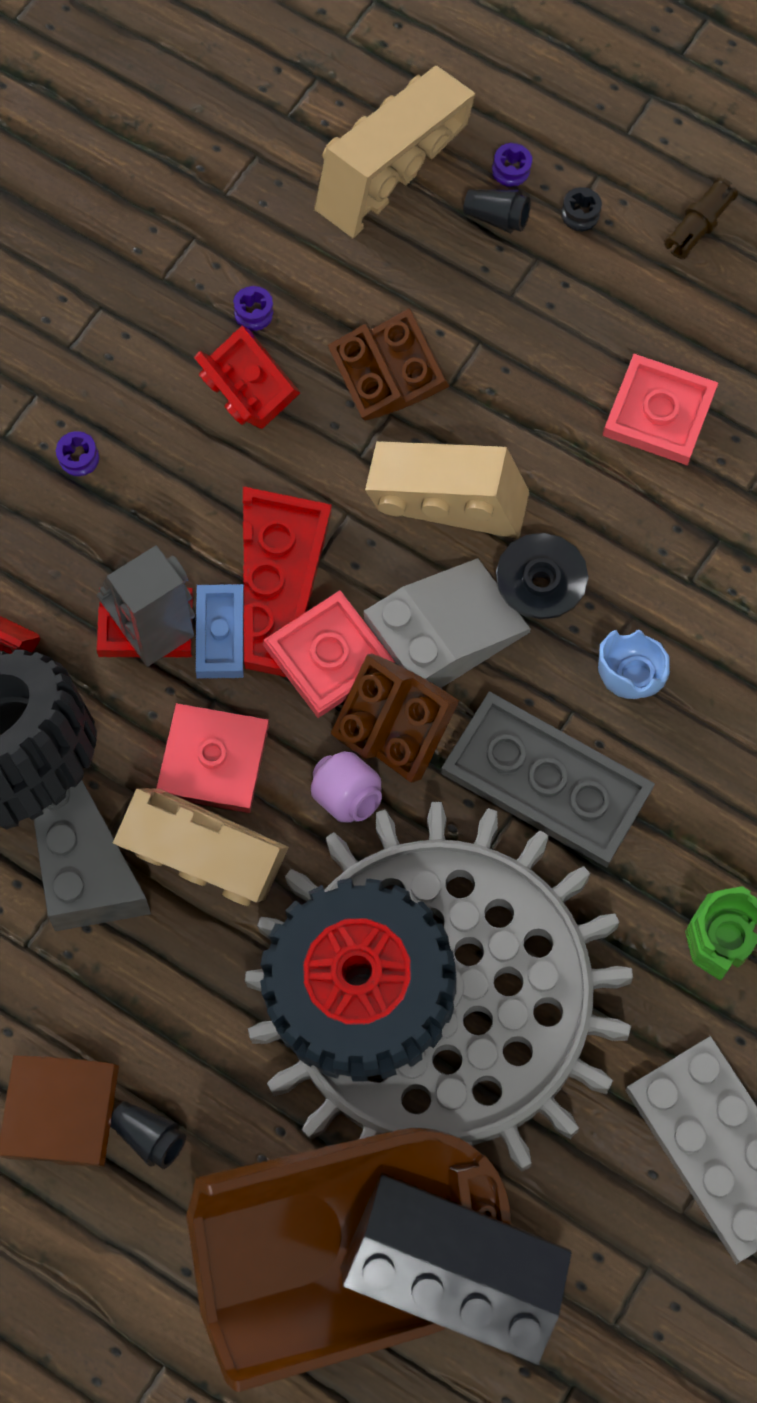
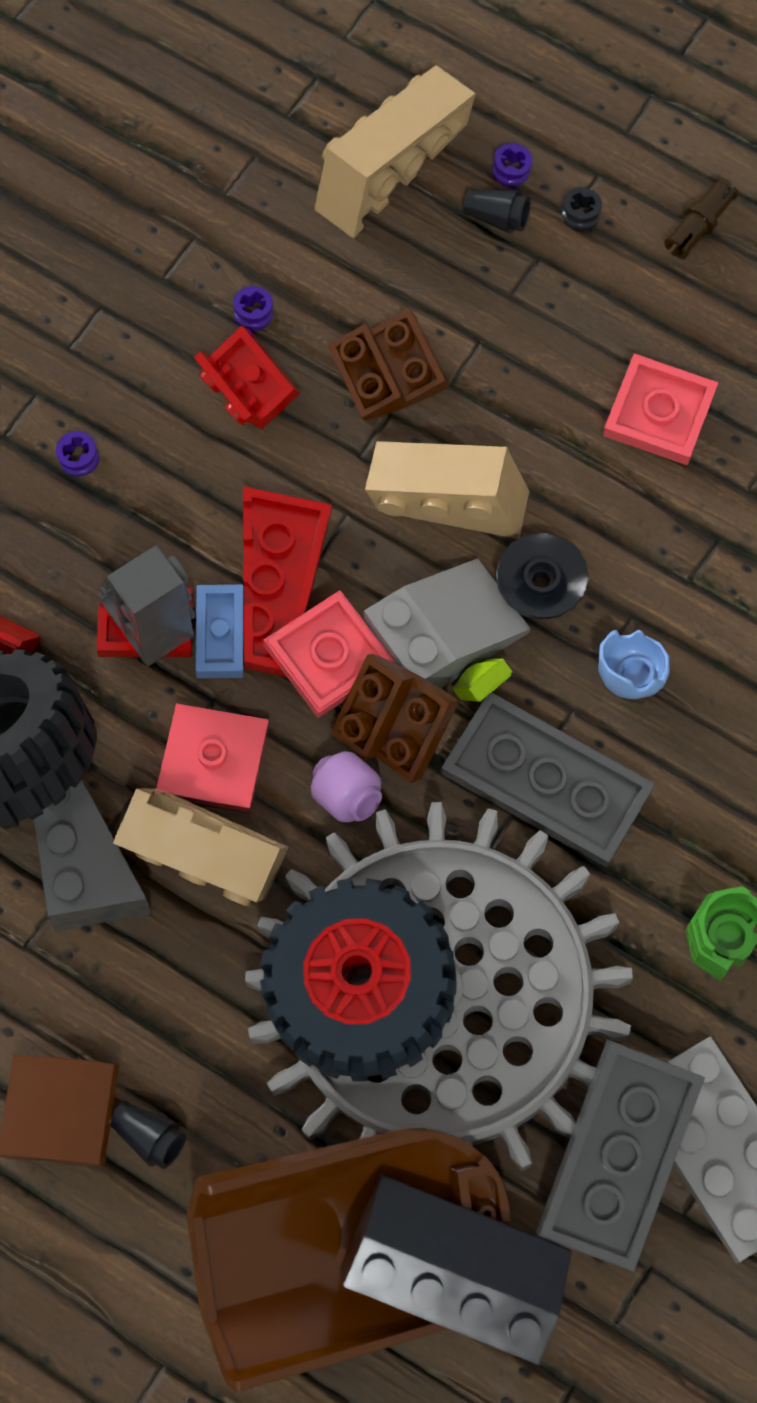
none -> lime tile [451,659,512,702]
none -> dark grey plate [535,1039,705,1272]

